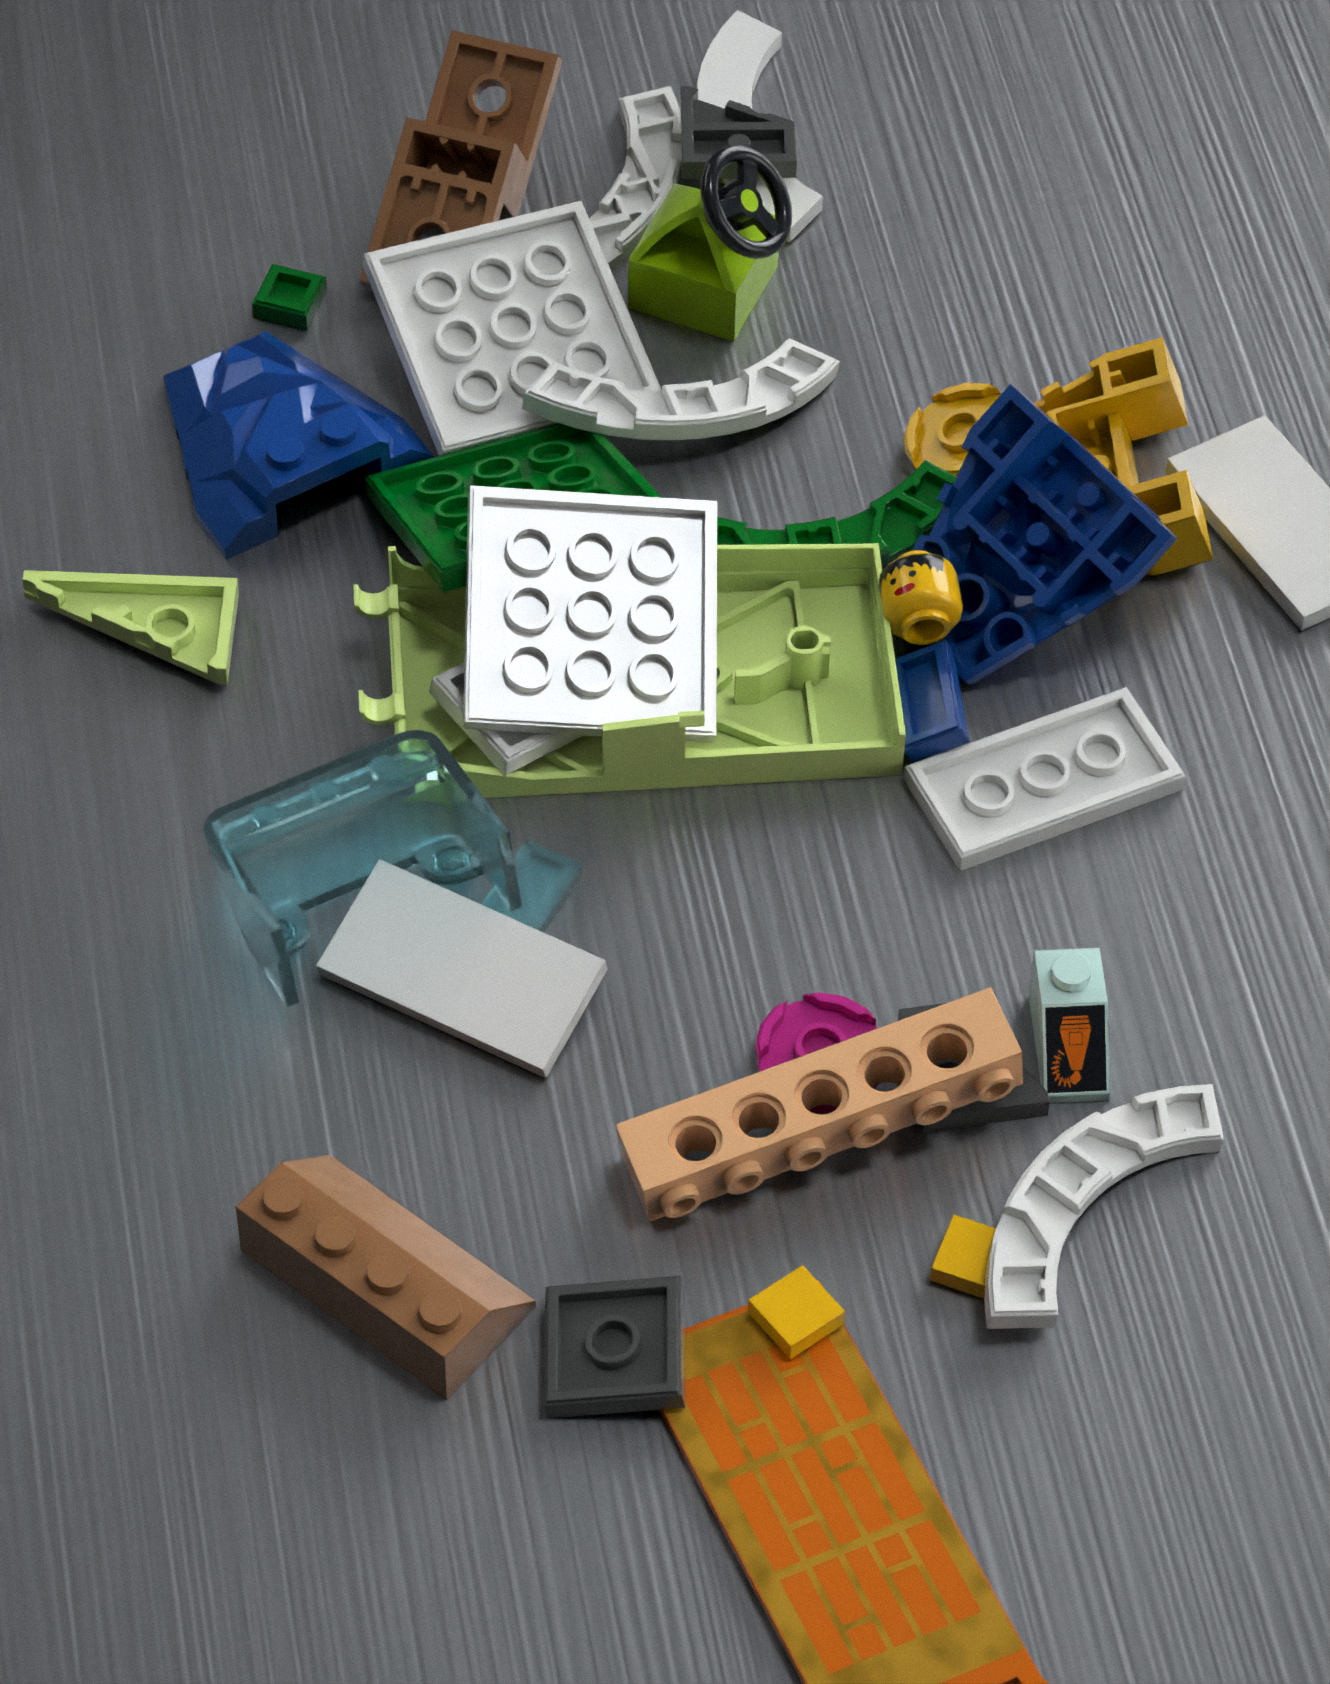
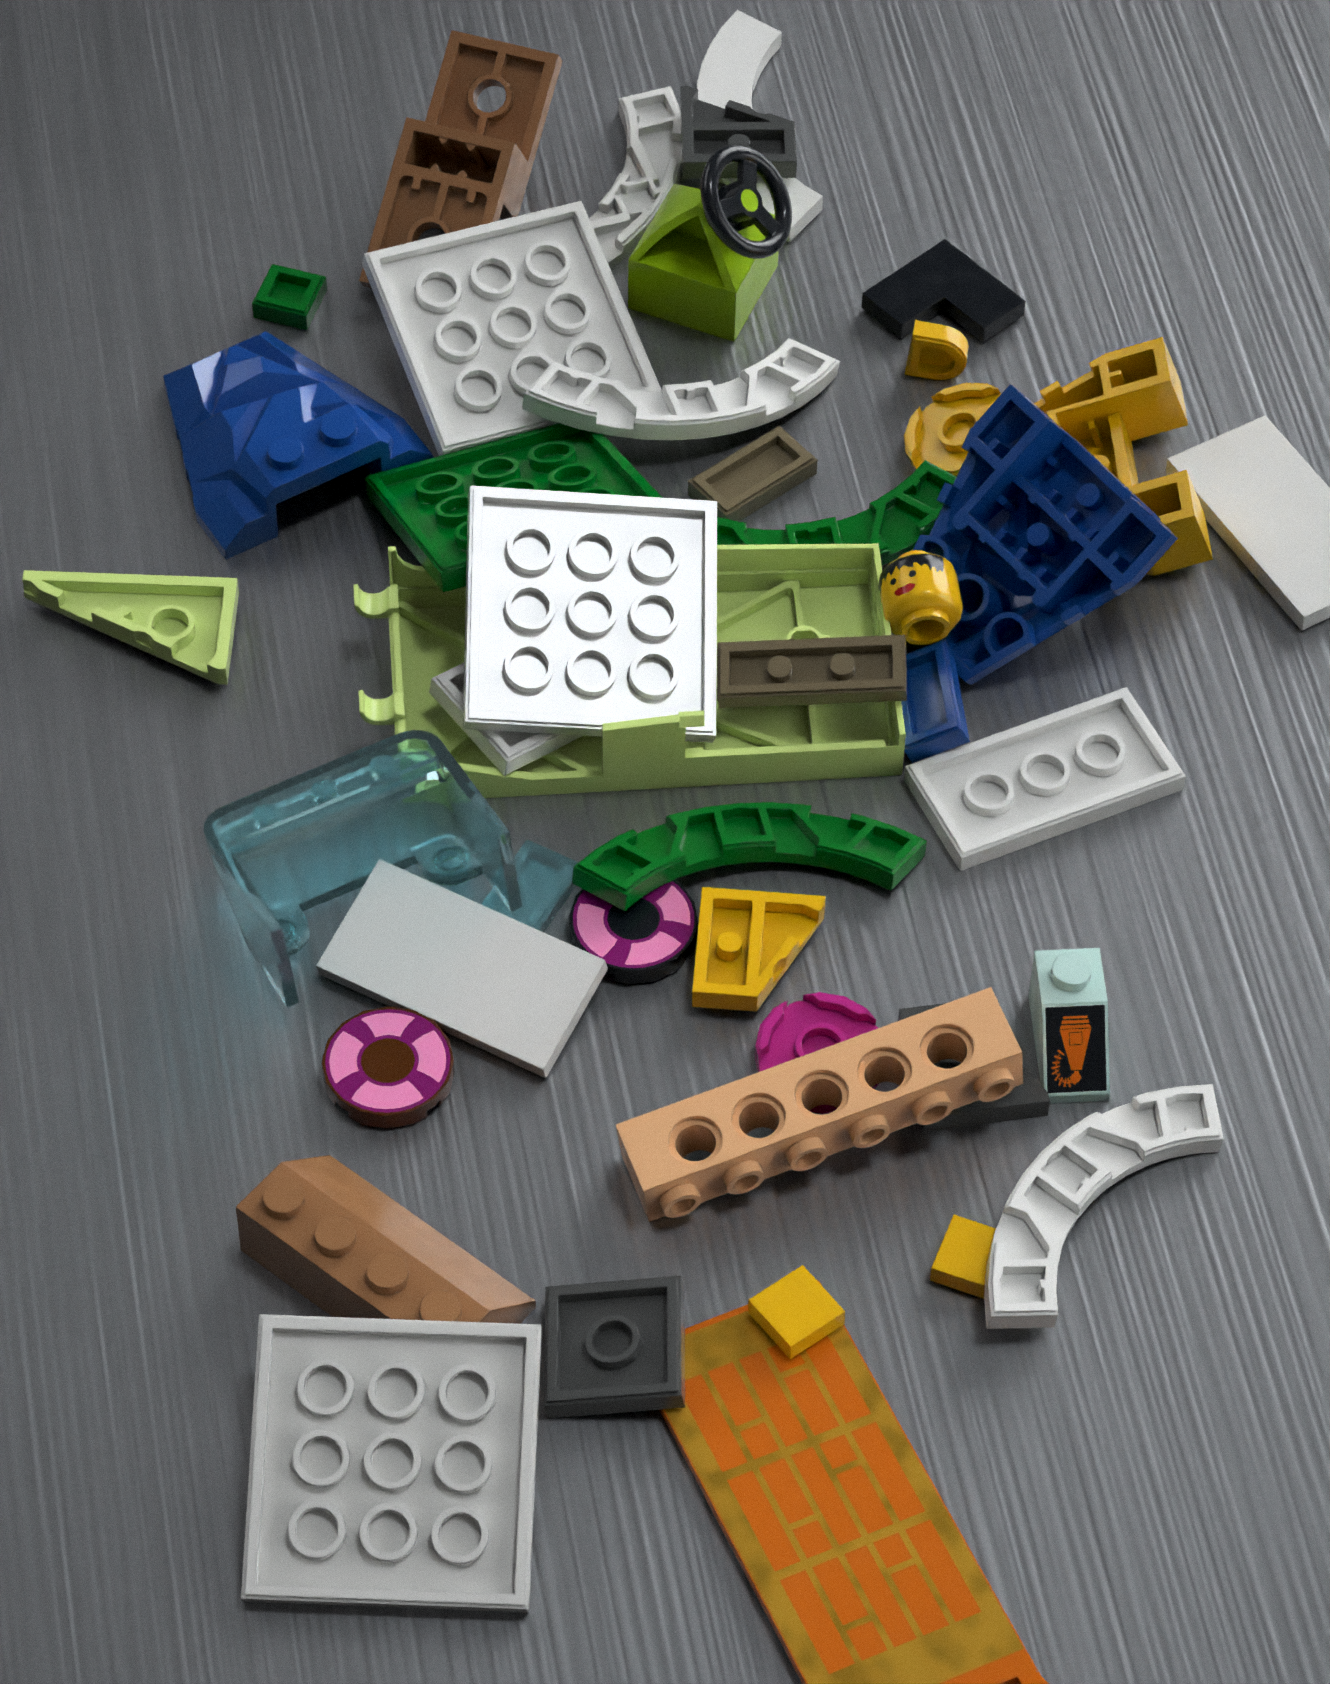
none -> white tile [241,1314,542,1612]
none -> tile [322,1006,455,1129]
none -> tile [569,880,698,984]
none -> green tile [572,802,927,911]
none -> dark tan tile [688,426,818,521]
none -> yellow wing [692,887,826,1012]
none -> dark tan tile [717,635,907,708]
none -> black tile [861,239,1026,342]
none -> yellow tile [905,320,969,380]

